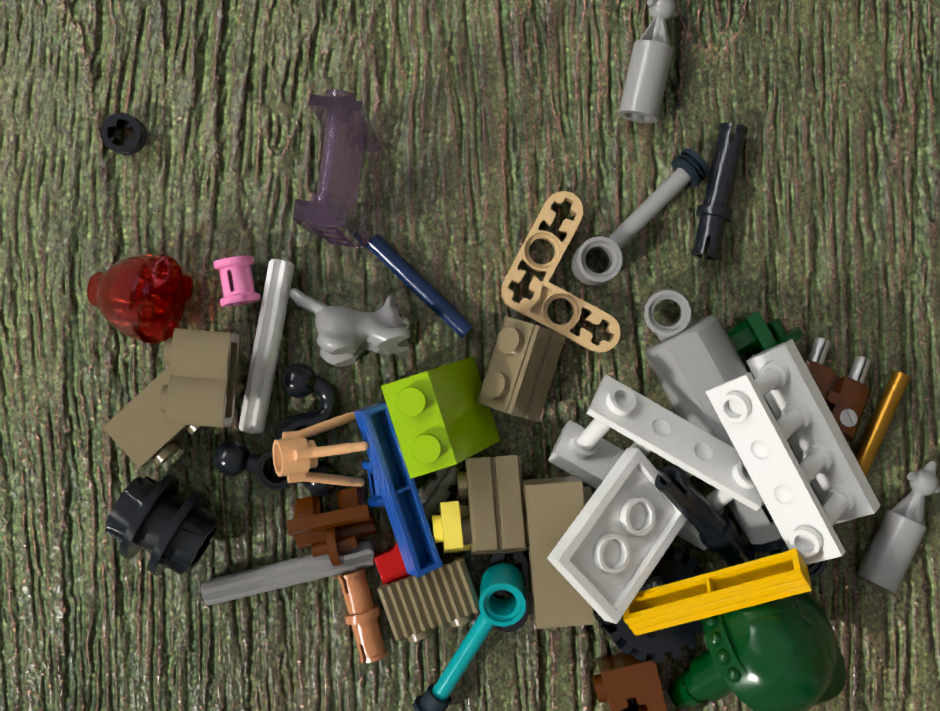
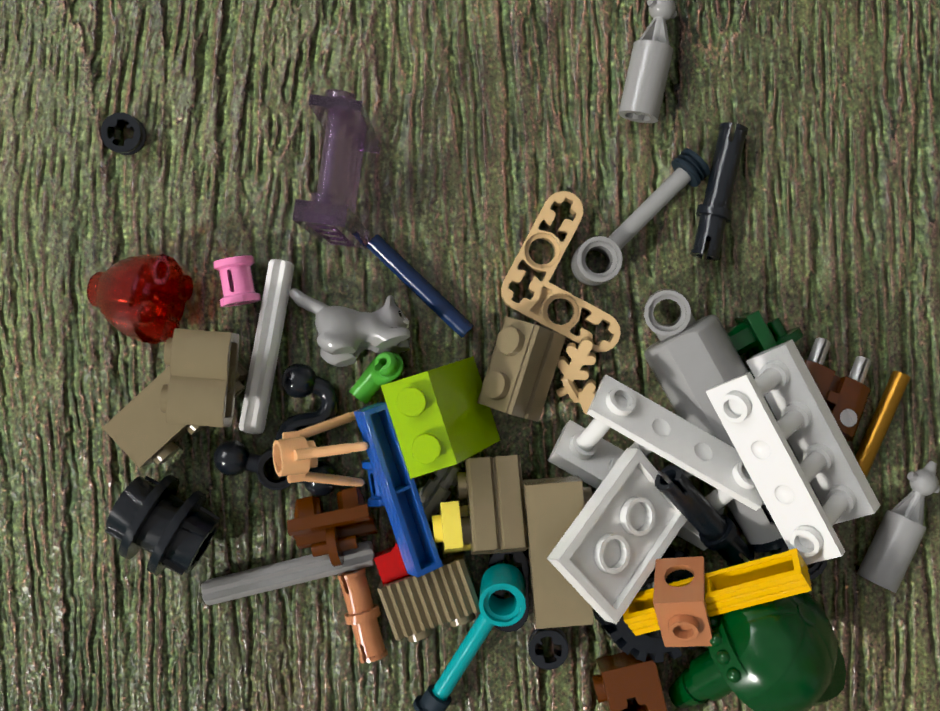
none -> bright green arm [349,351,404,404]
none -> black bush [528,627,569,670]
none -> tan animal [556,337,597,415]
none -> nougat bracket [653,556,713,647]

